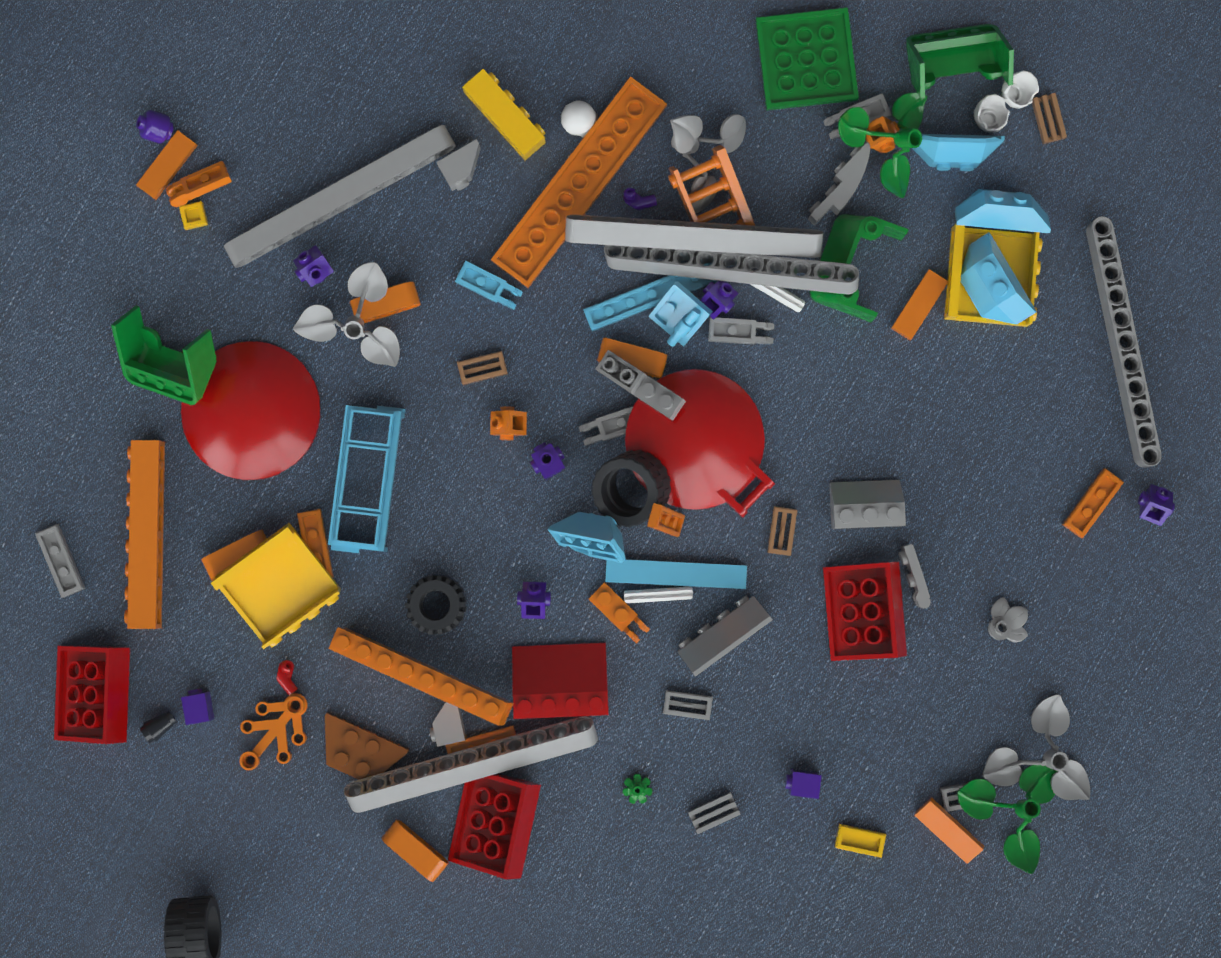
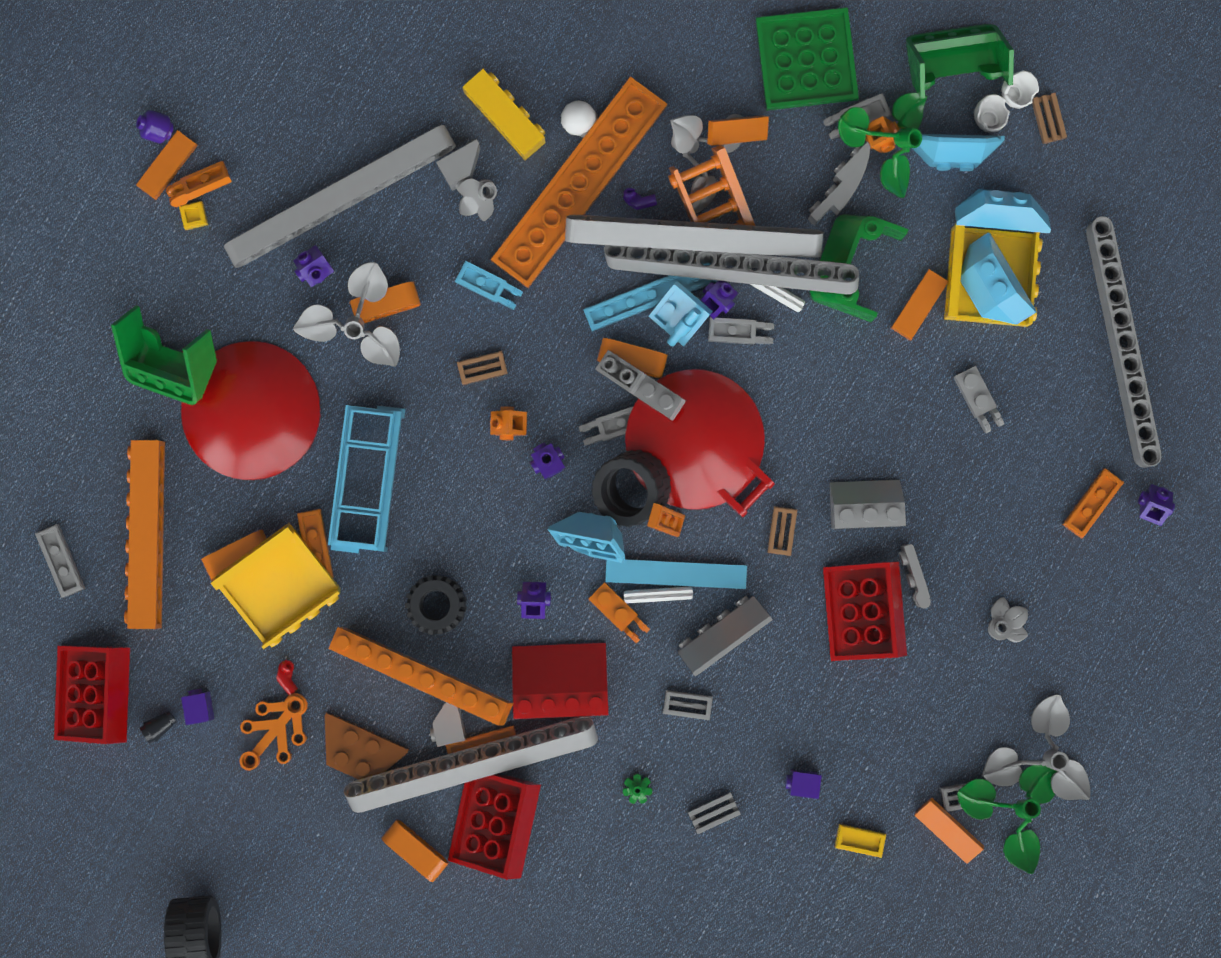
none -> light grey plate [457,178,497,221]
none -> orange tile [707,115,769,146]
none -> light grey hinge [954,366,1004,433]

